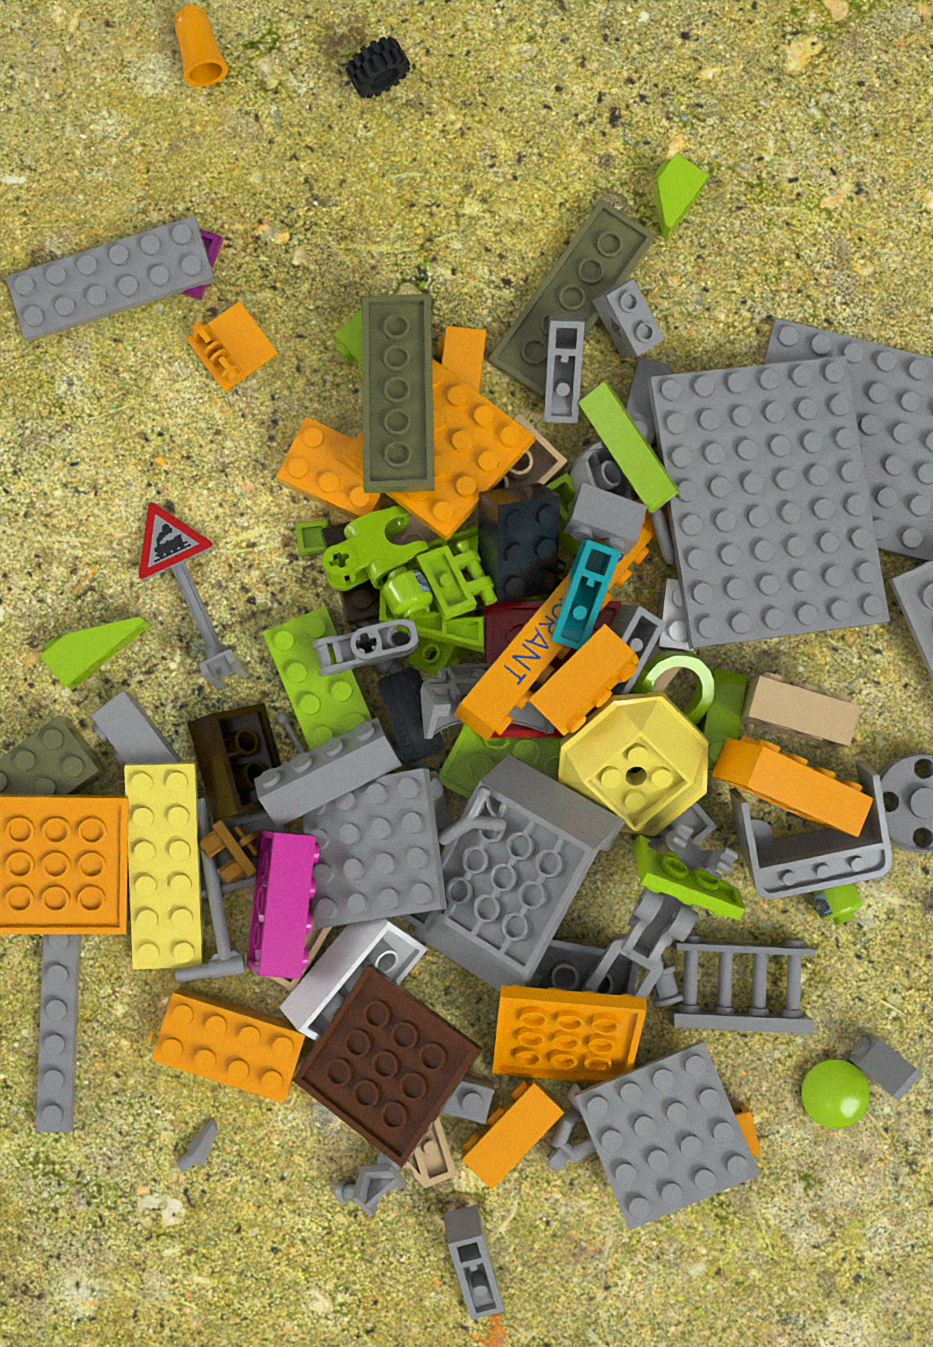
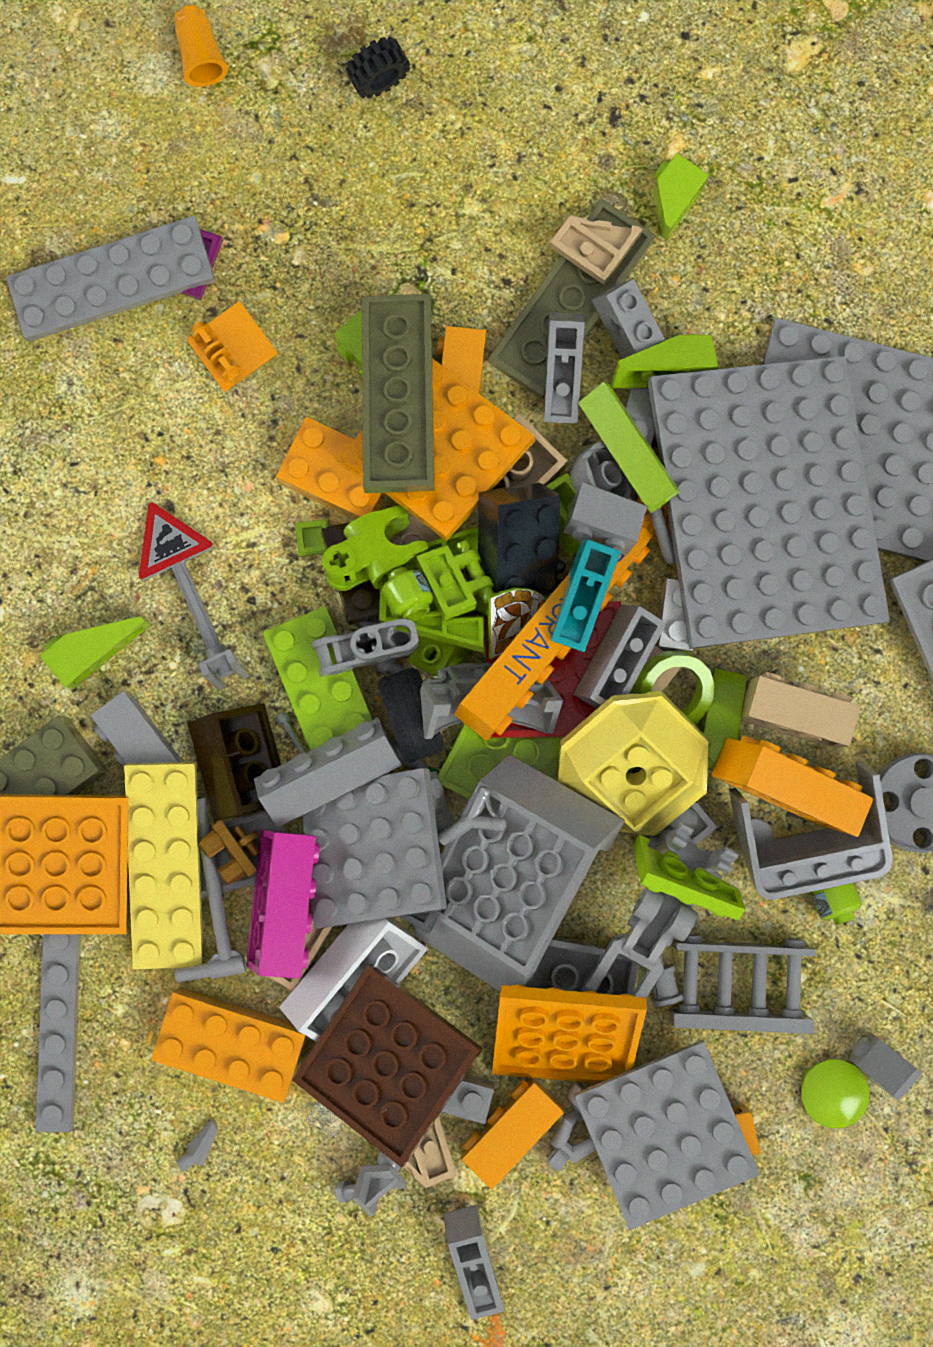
light orange brick [528,624,640,736] -> none
none -> shield [477,588,547,659]
none -> tan wing [549,216,642,285]
none -> lime slope [611,334,718,388]

